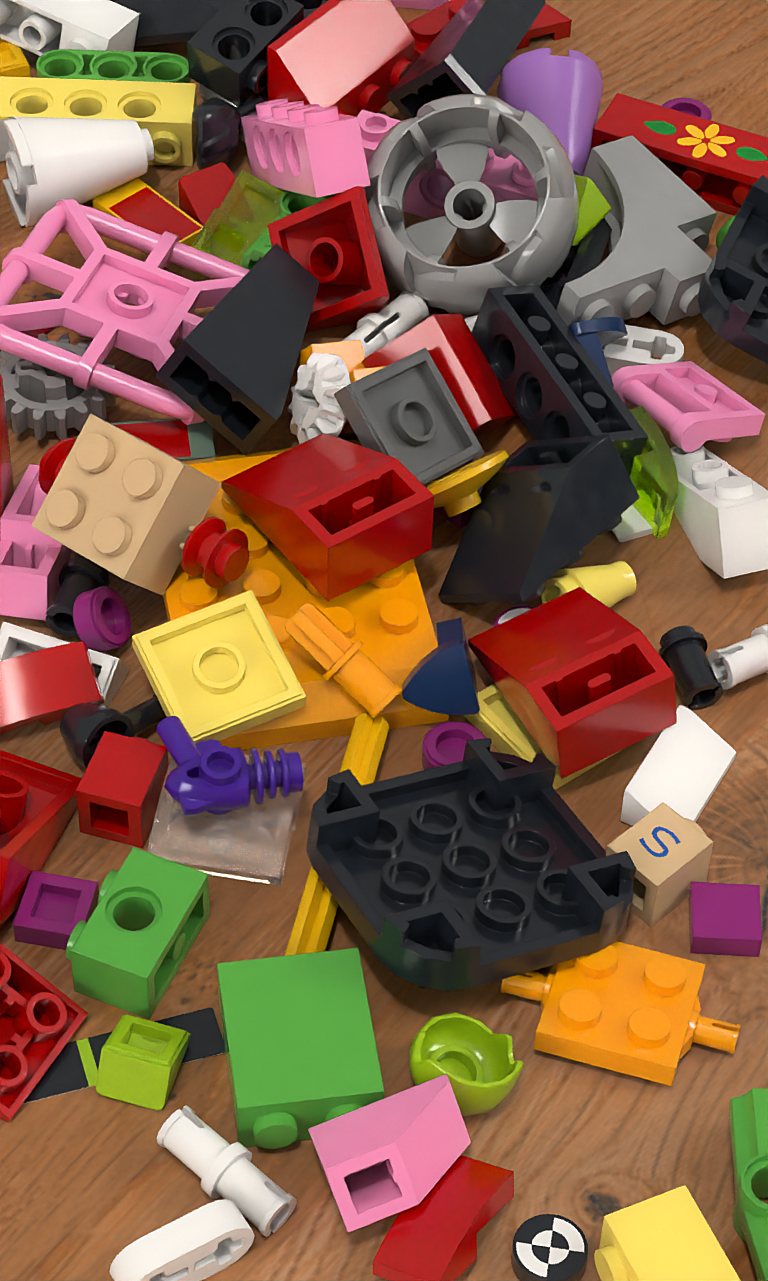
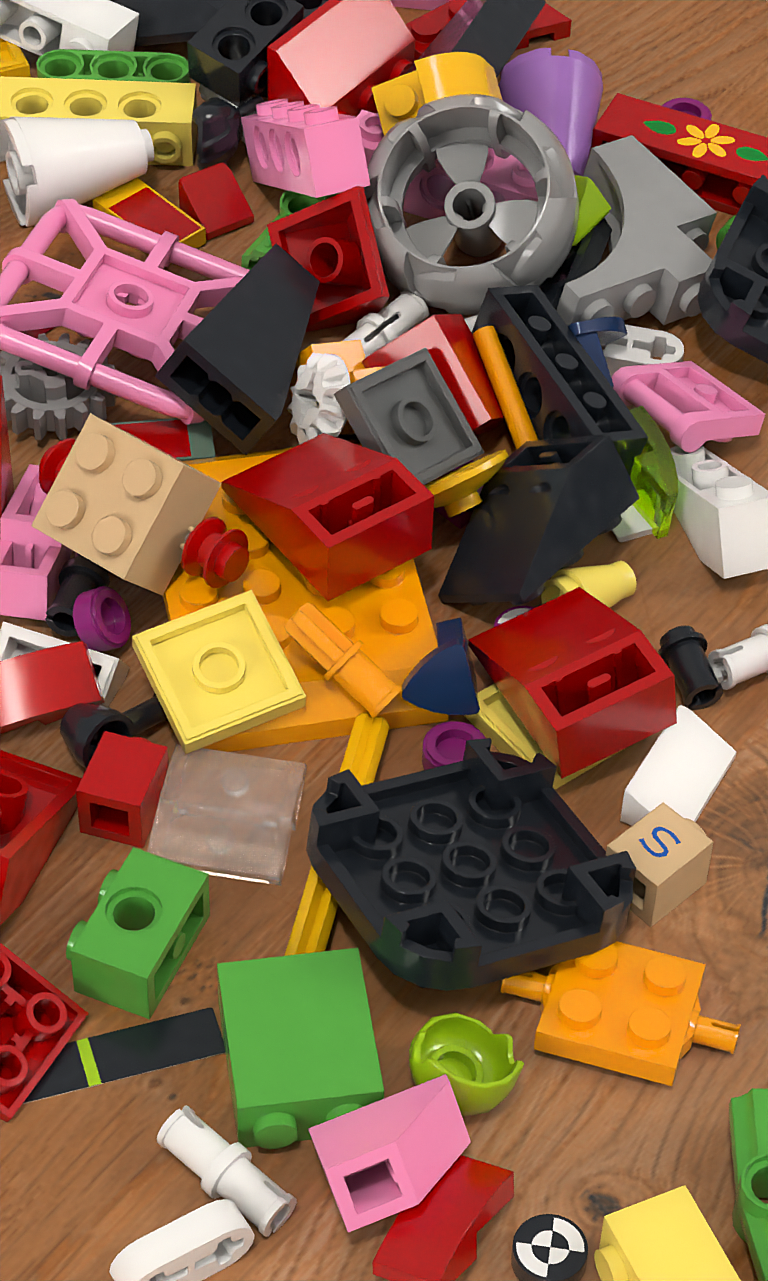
magenta tile [13,871,99,950] -> none
lime slope [96,1014,191,1111] -> none
dark purple piece [156,716,303,815] -> none
clear neon green slope [191,170,284,267] -> none
magenta tile [688,882,762,957] -> none
none -> yellow brick [371,52,503,136]
none -> light orange bar [473,326,538,450]

